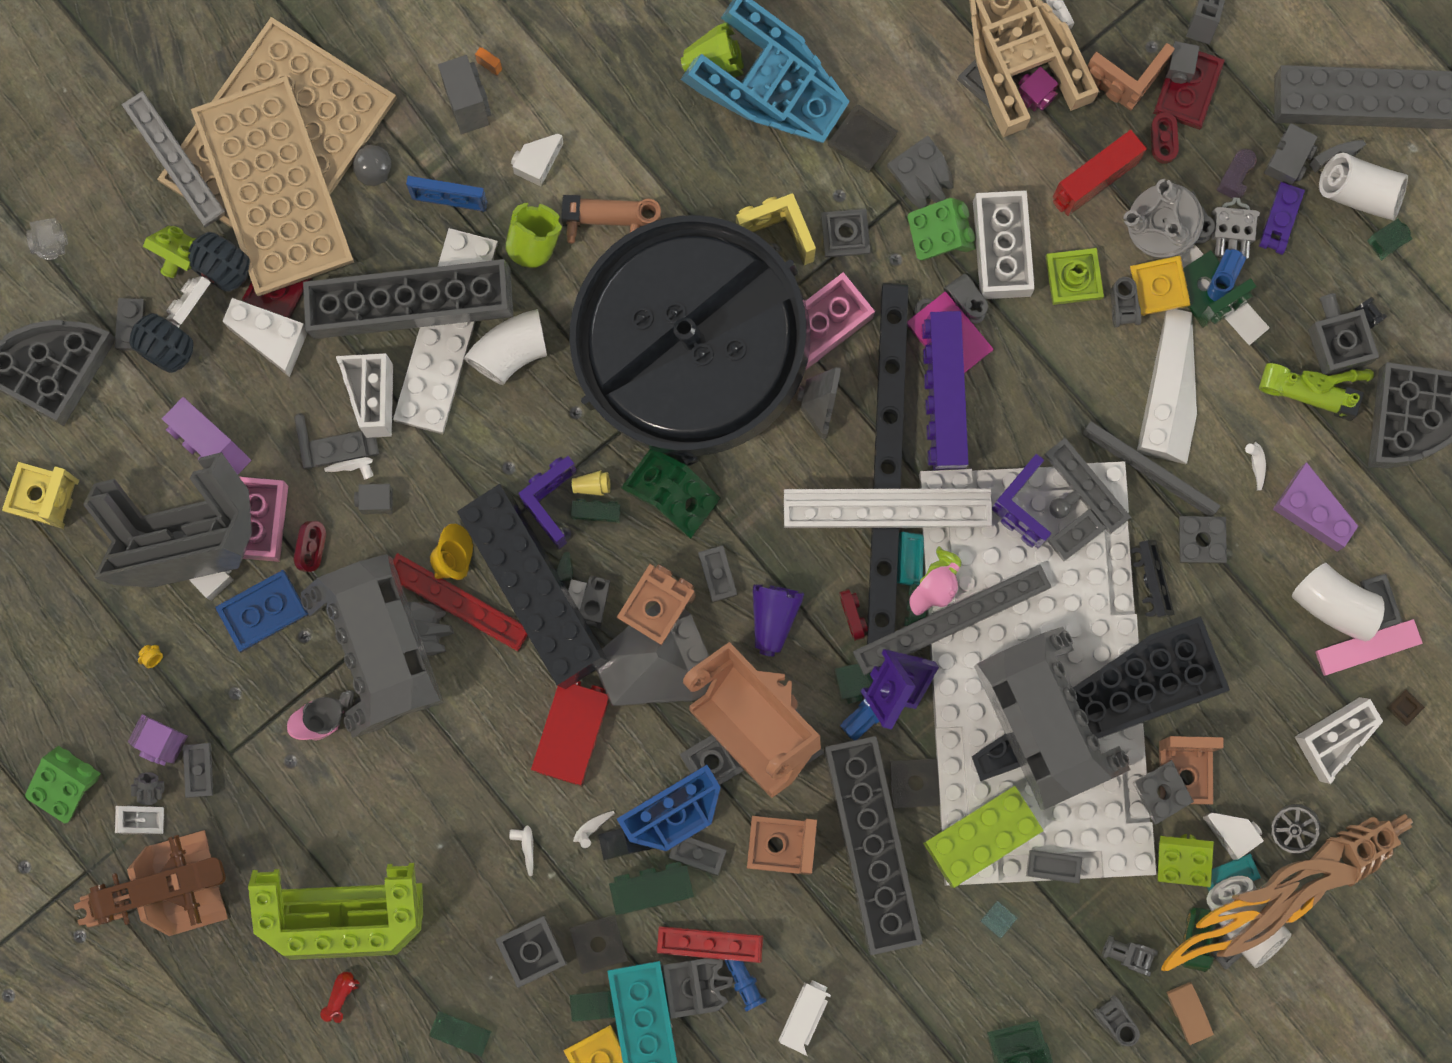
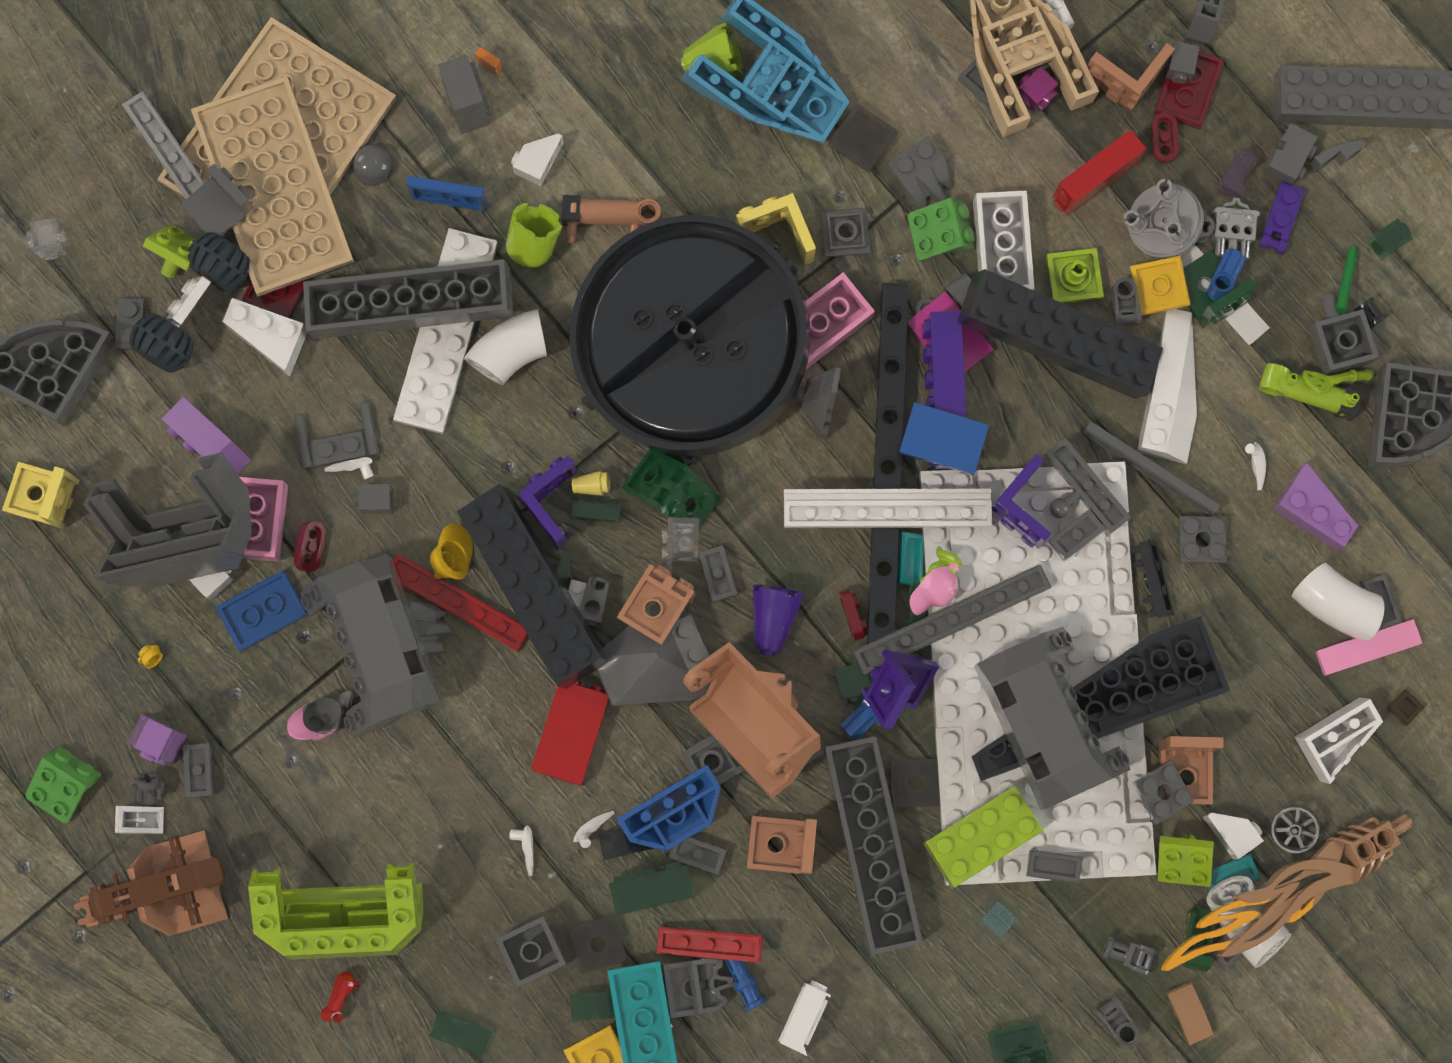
white wedge [336,353,393,438] -> none
white brick [1319,153,1408,221] -> none
none -> dark grey bracket [183,164,253,236]
none -> clear bracket [662,517,699,571]
none -> blue tile [899,402,989,475]
none -> black brick [957,269,1163,399]
none -> green bar [1336,247,1358,313]

